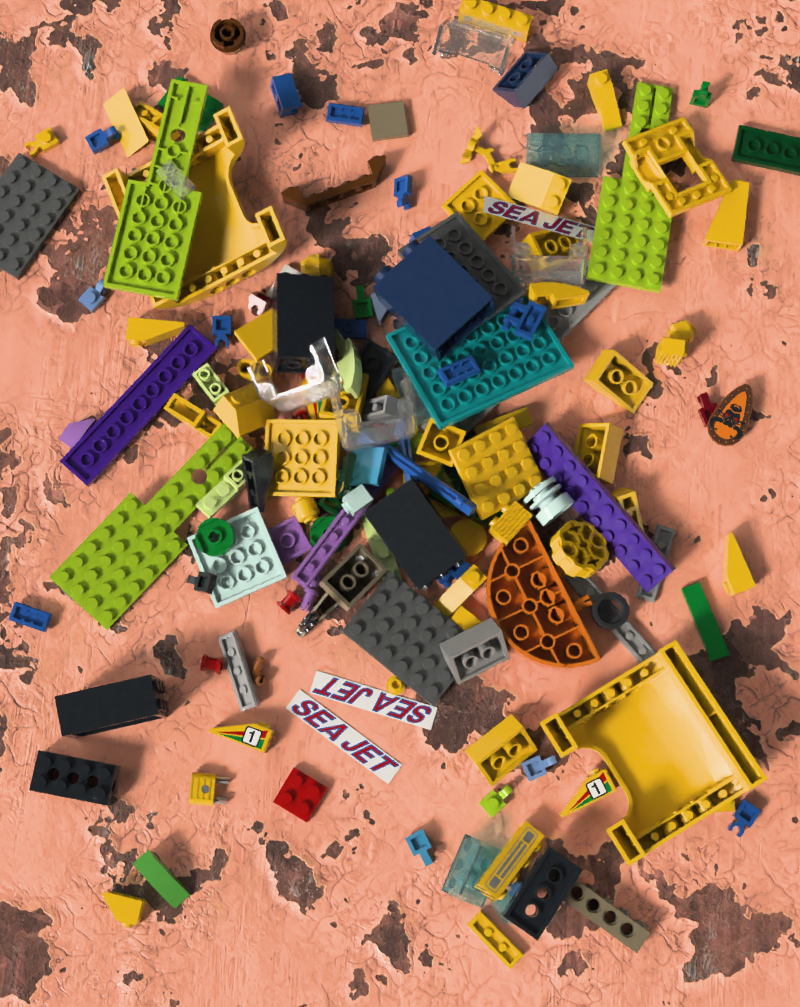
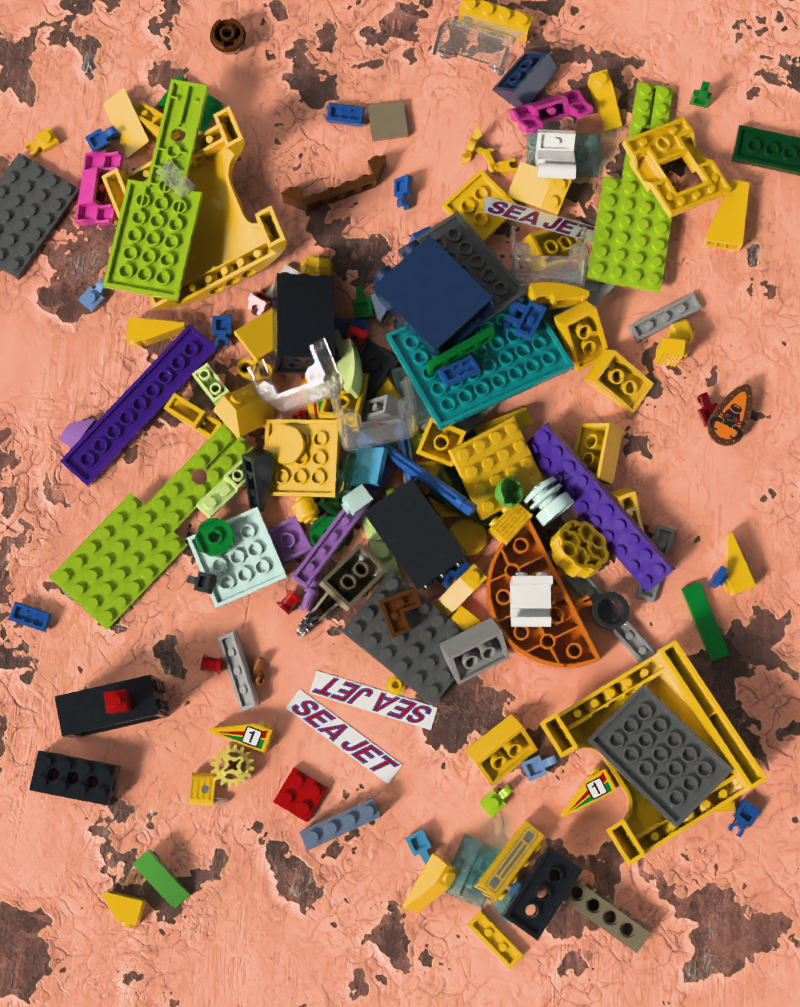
blue hinge [270,73,302,118] -> none
none -> dark pink bracket [75,151,124,227]
none -> red brick [104,689,131,714]
none -> light yellow gear [211,744,254,788]
none -> yellow tile [267,426,305,464]
none -> sand blue arch [299,798,381,851]
none -> red tile [346,324,368,346]
none -> reddish brown plate [378,587,422,638]
none -> yellow slope [402,853,459,914]
none -> green tile [426,326,495,375]
none -> bright green hair [494,476,523,508]
none -> dark pink bracket [509,89,593,134]
none -> white piece [510,572,553,627]
none -> white piece [535,129,576,179]
none -> yellow slope [553,301,609,372]
none -> dark grey plate [587,684,733,829]
none -> light grey tile [628,292,703,343]
none -> blue plate [707,566,728,589]

